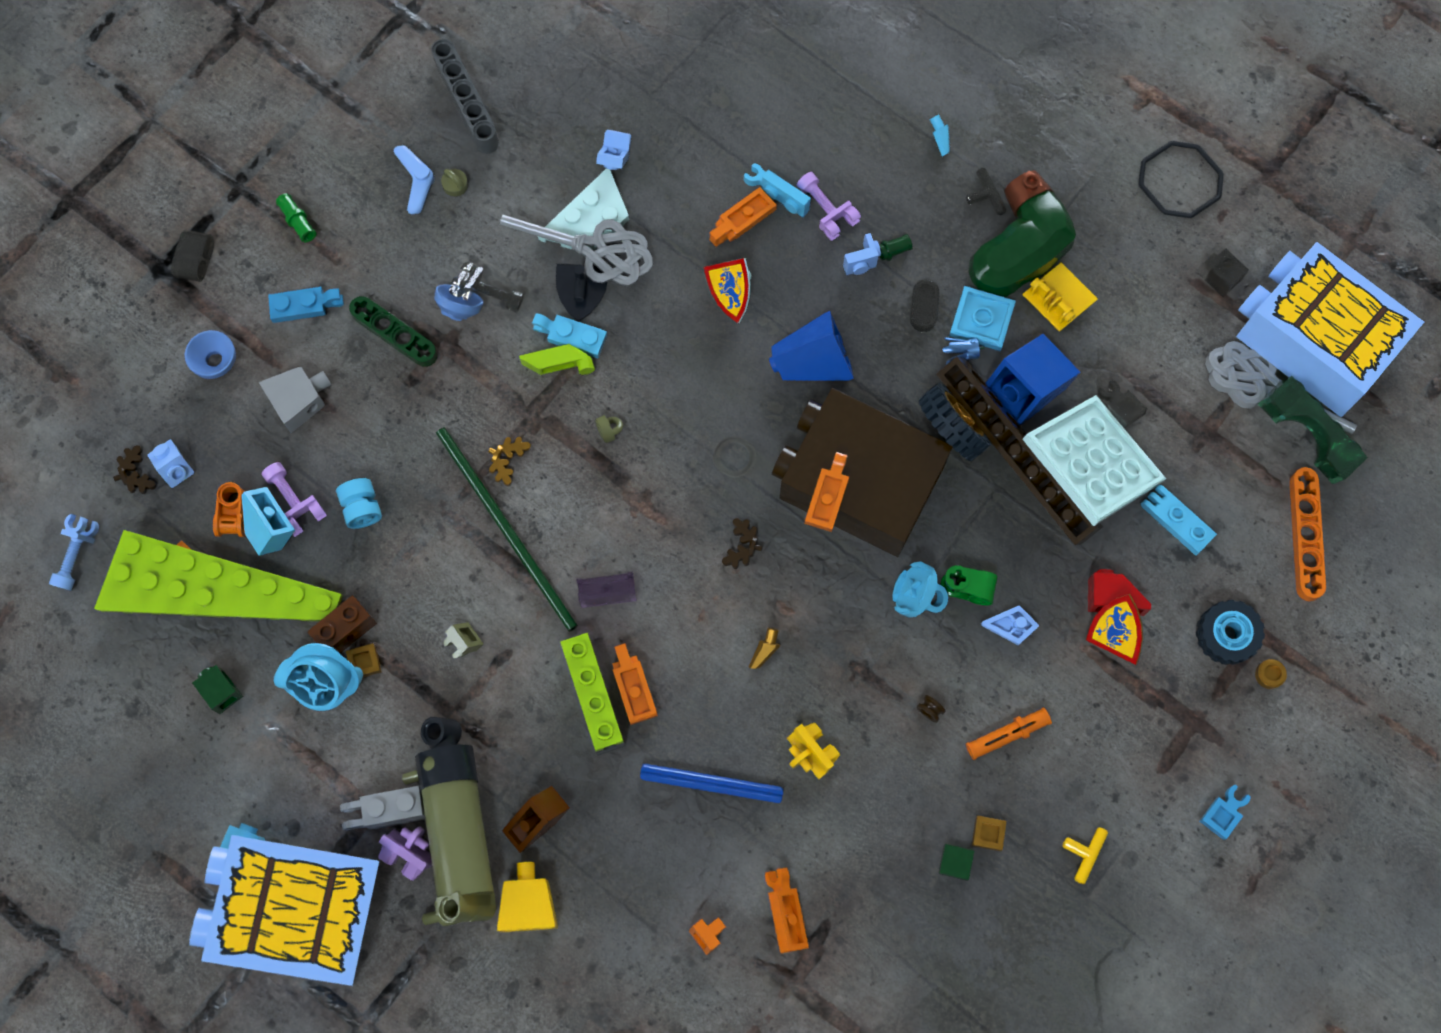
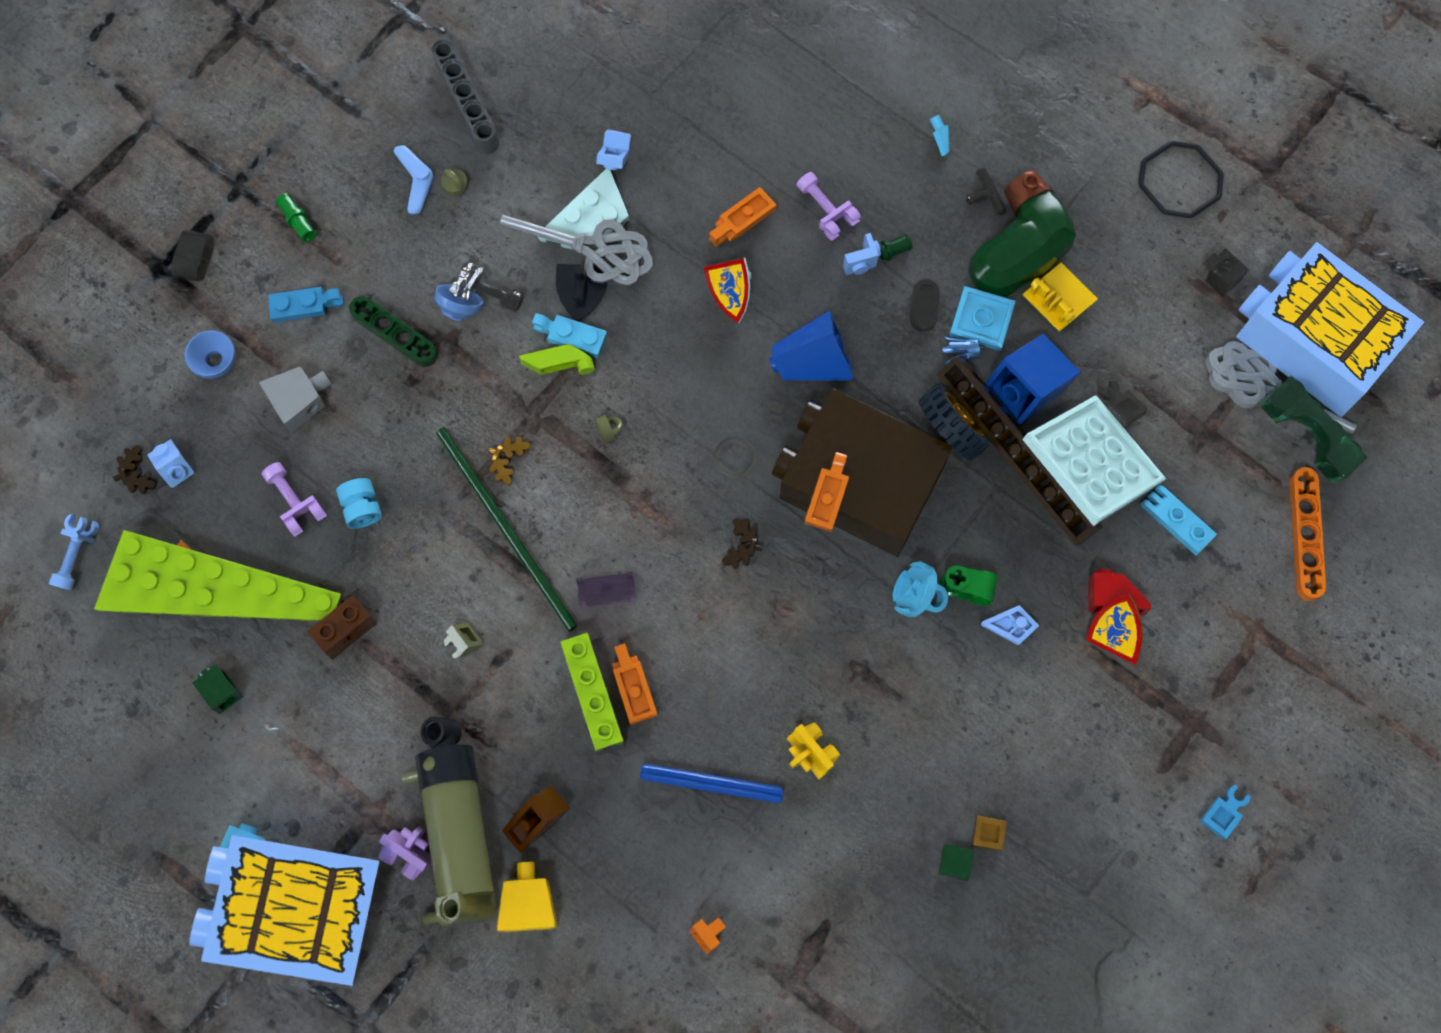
orange piece [213,482,246,537] -> none
medium azure slope [242,487,295,556] -> none
medium azure piece [274,643,363,711] -> none
light grey hinge [340,786,425,830] -> none
pearl gold tile [346,643,382,678] -> none
medium azure plate [744,163,811,218] -> none
pearl gold bar [749,628,780,669] -> none
orange plate [765,868,809,954] -> none
dark brown bush [917,695,946,723] -> none
orange pin [966,707,1052,760] -> none
yellow piece [1062,827,1108,884] -> none
black wheel [1196,600,1265,665] -> none
pearl gold tile [1255,659,1287,689] -> none

